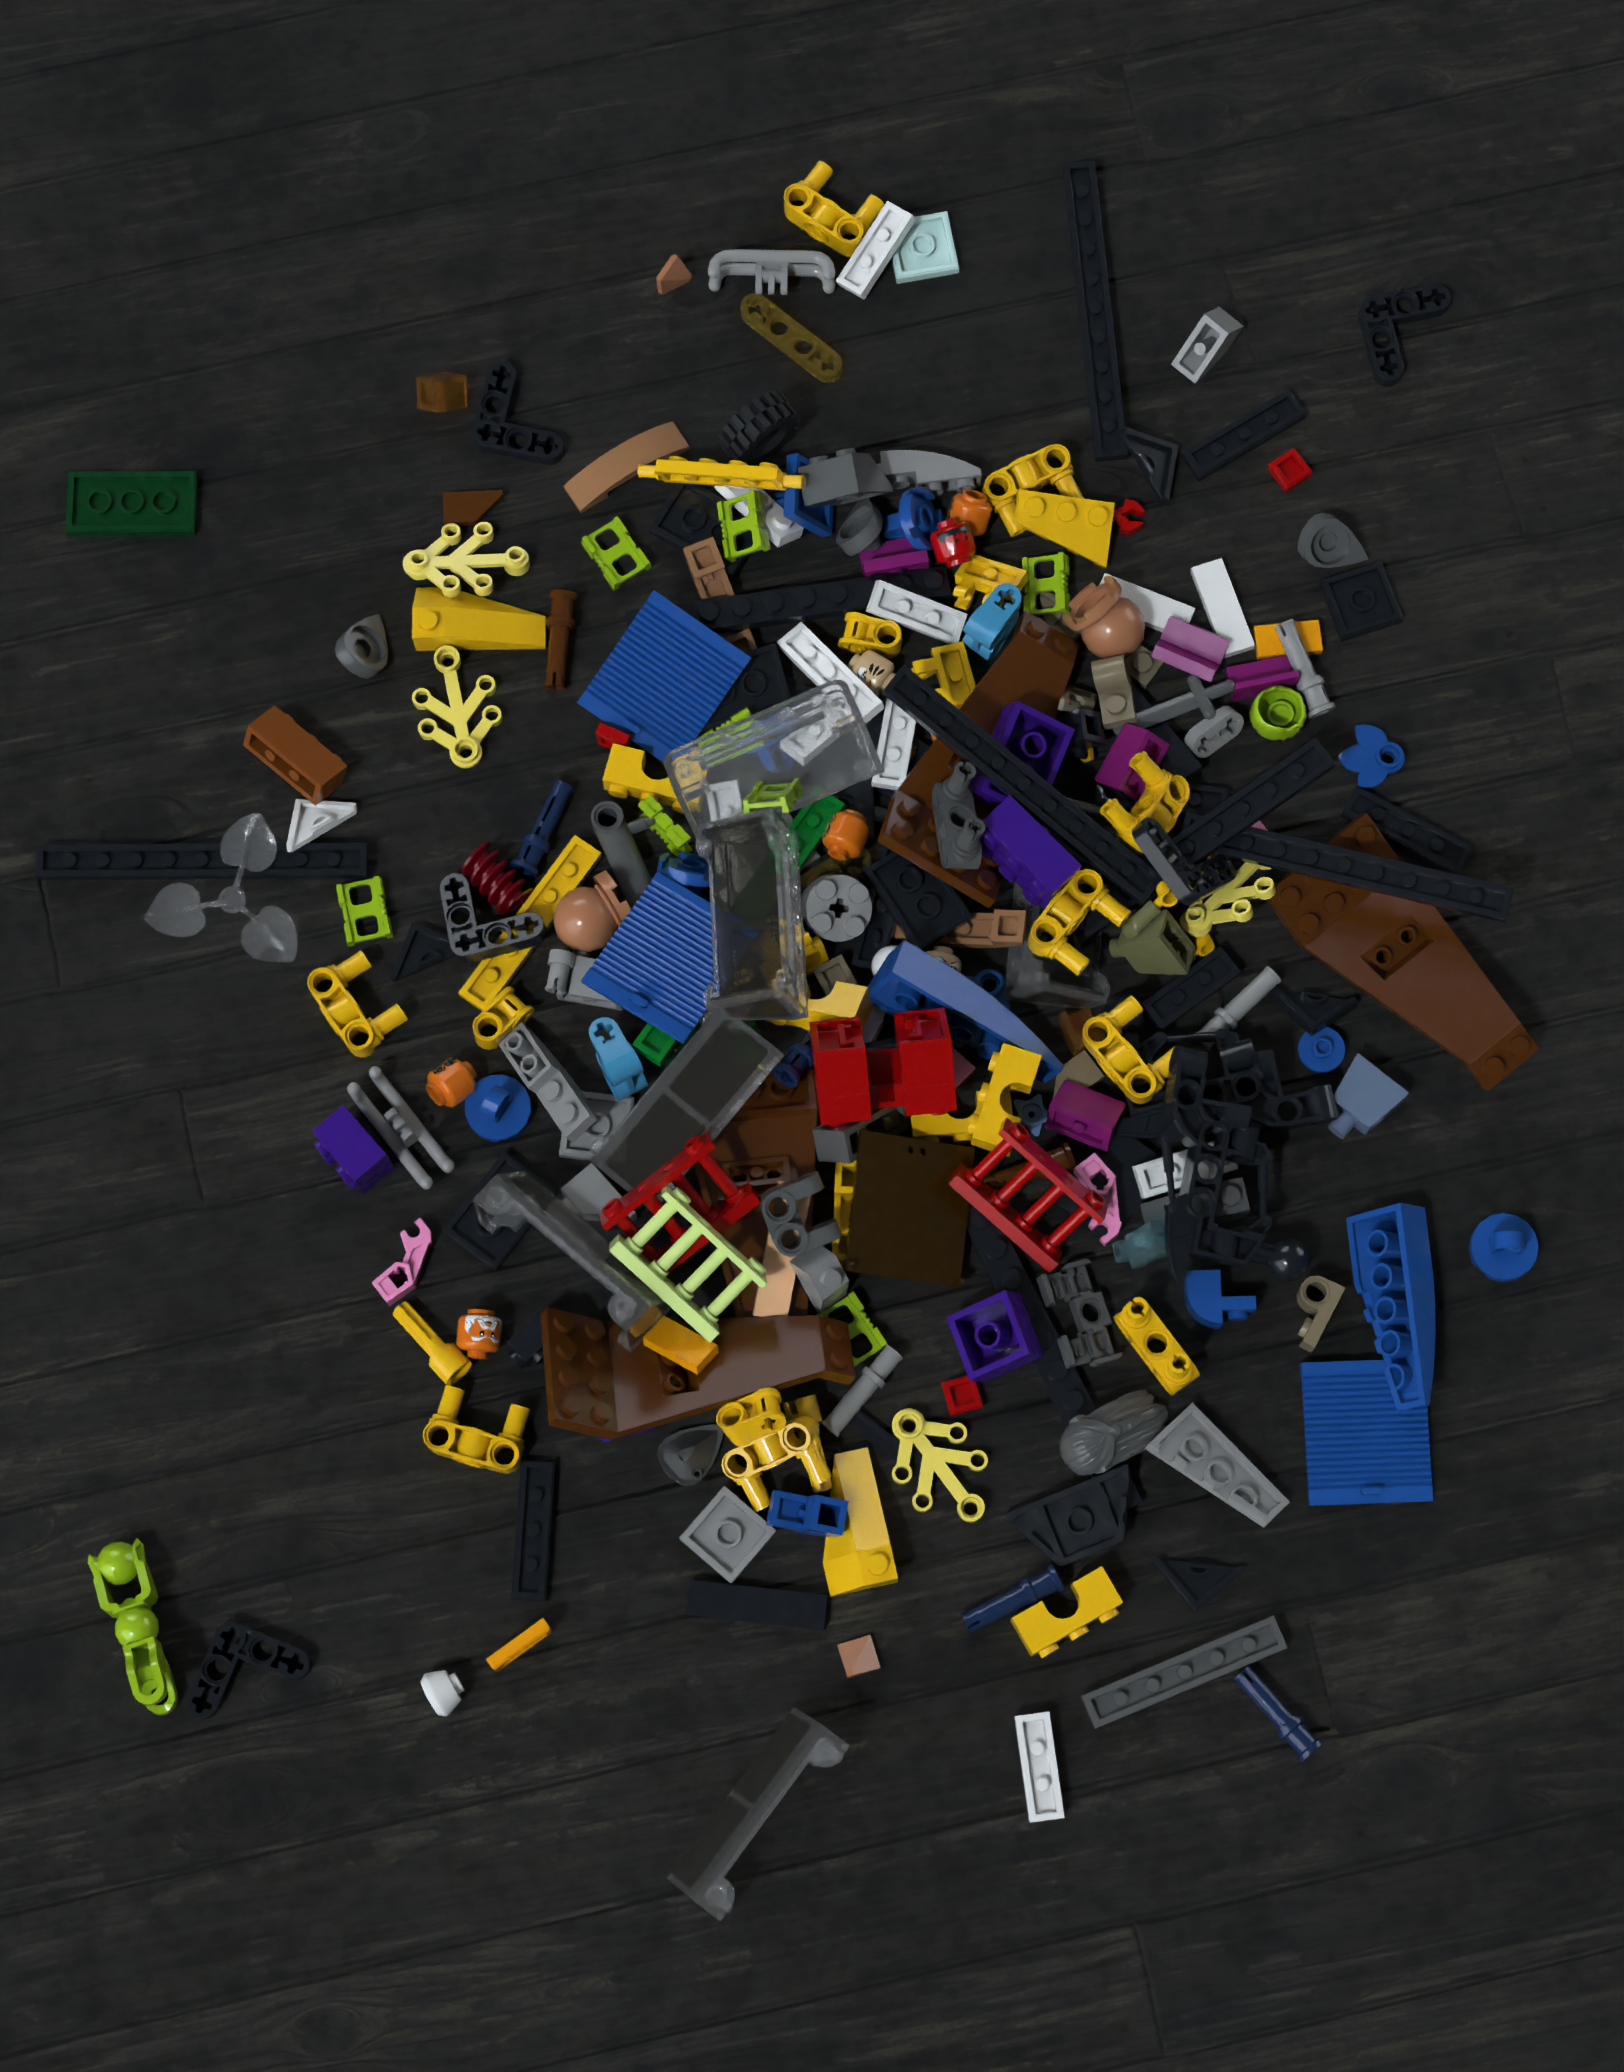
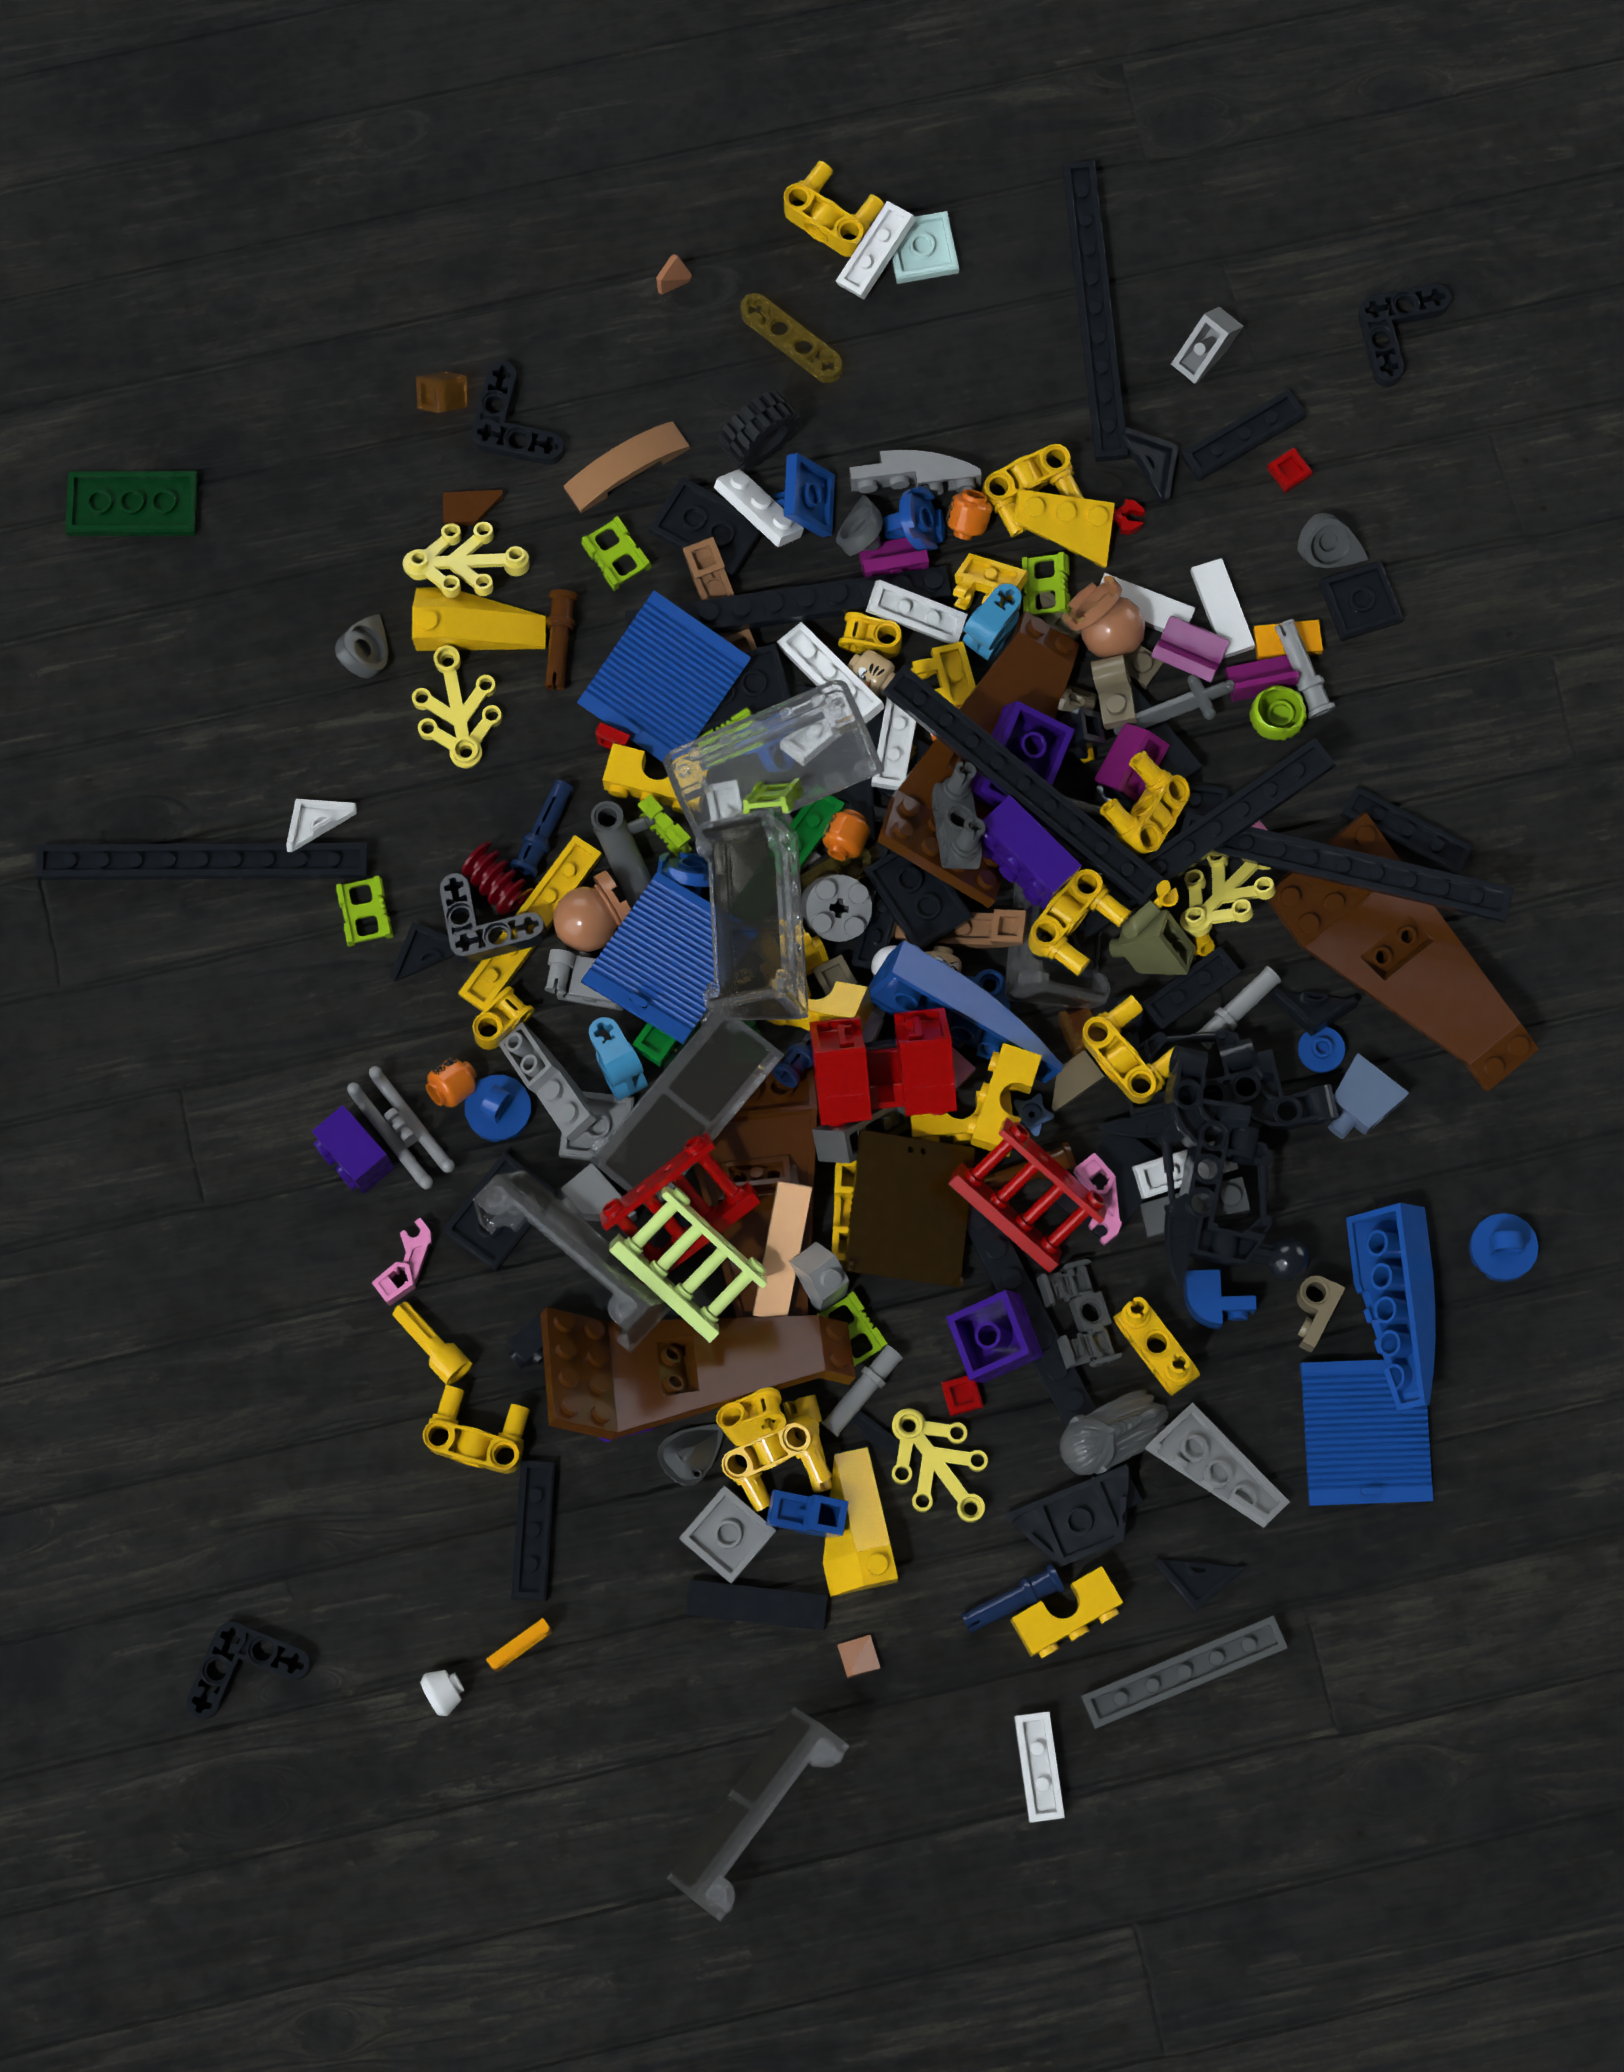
lime piece [87,1538,178,1715] -> none
clear plant [144,813,298,962] -> none
dark orange brick [243,705,347,806] -> none
yellow piece [307,950,408,1057] -> none
orange head [456,1309,502,1359] -> none
yellow plate [637,456,806,491] -> none
light orange tile [643,1316,719,1375] -> none
light grey piece [708,249,835,295] -> none
lime piece [717,490,771,563] -> none
dark grey piece [759,1171,842,1257] -> none
dark grey slope [798,448,893,506] -> none
red head [930,517,977,568] -> none
magenta panel [1045,1080,1126,1152] -> none
clear light blue hips [1112,1220,1167,1269] -> none
black beam [1132,817,1236,906] -> none
light grey beam [1184,706,1244,758] -> none
dark blue pin [1233,1665,1324,1763] -> none
blue plate [1338,725,1405,788] -> none

